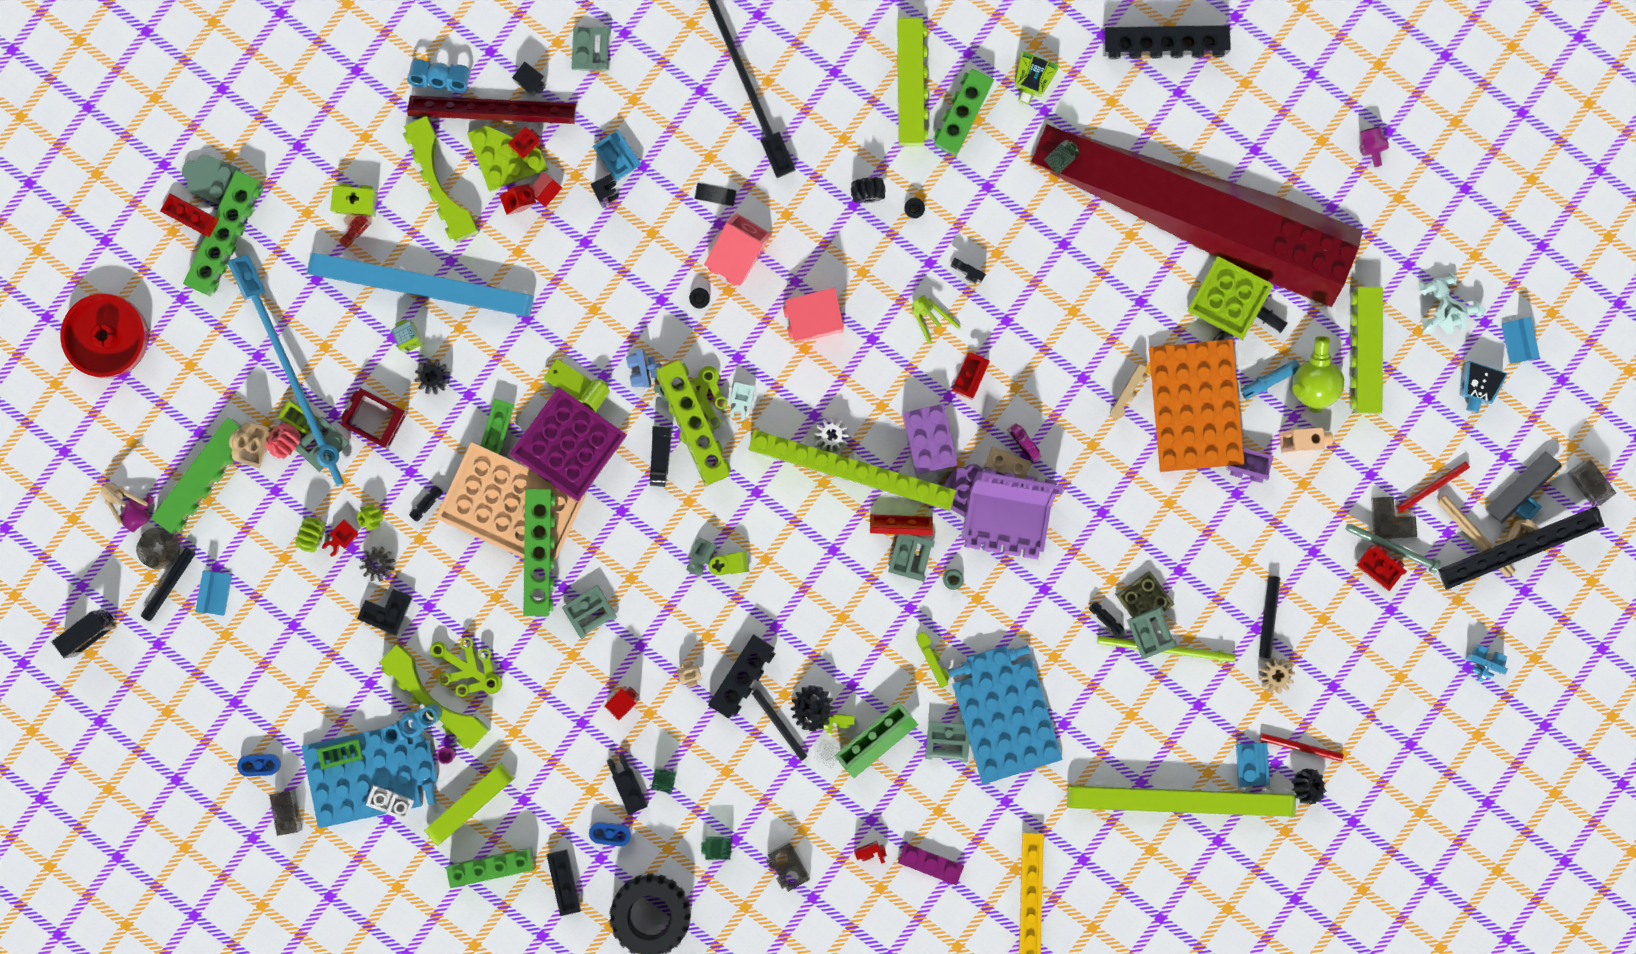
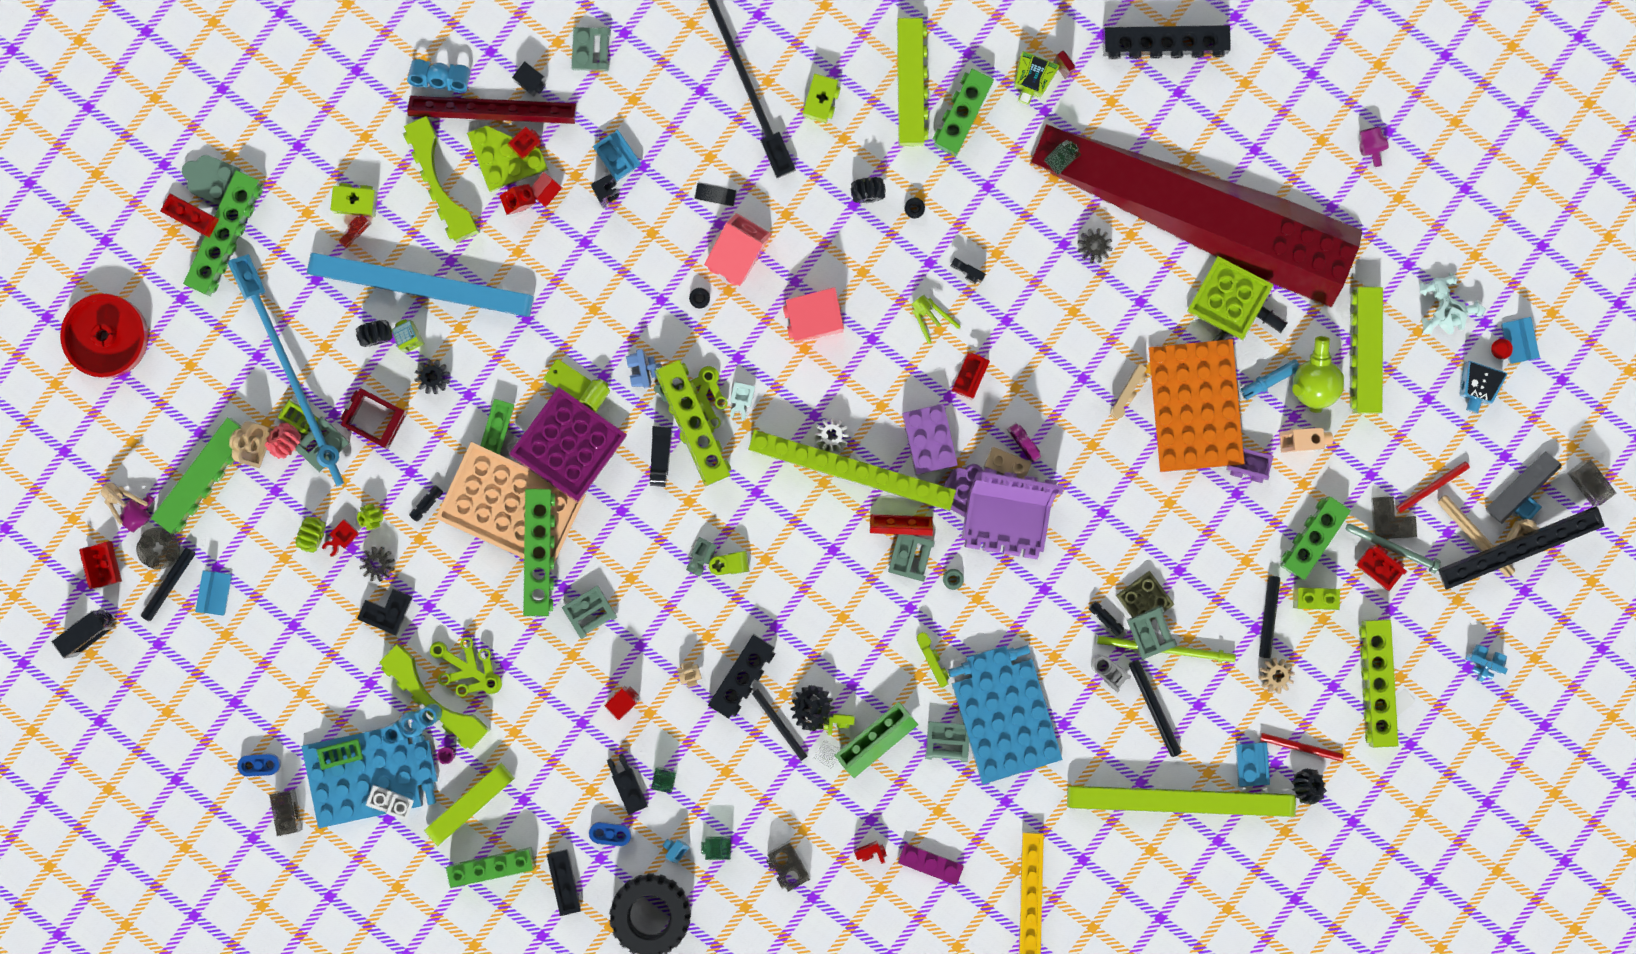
none -> red bracket [79,541,122,589]
none -> black gear [356,320,393,347]
none -> dark azure tile [662,839,690,864]
none -> lime brick [803,73,841,124]
none -> tile [1053,51,1075,79]
none -> clear smoke gear [1077,228,1113,264]
none -> light grey piece [1091,655,1131,693]
none -> black axle [1129,660,1182,757]
none -> bright green brick [1280,496,1351,580]
none -> lime brick [1293,587,1340,610]
none -> lime brick [1359,619,1399,748]
none -> red plate [1491,339,1513,359]

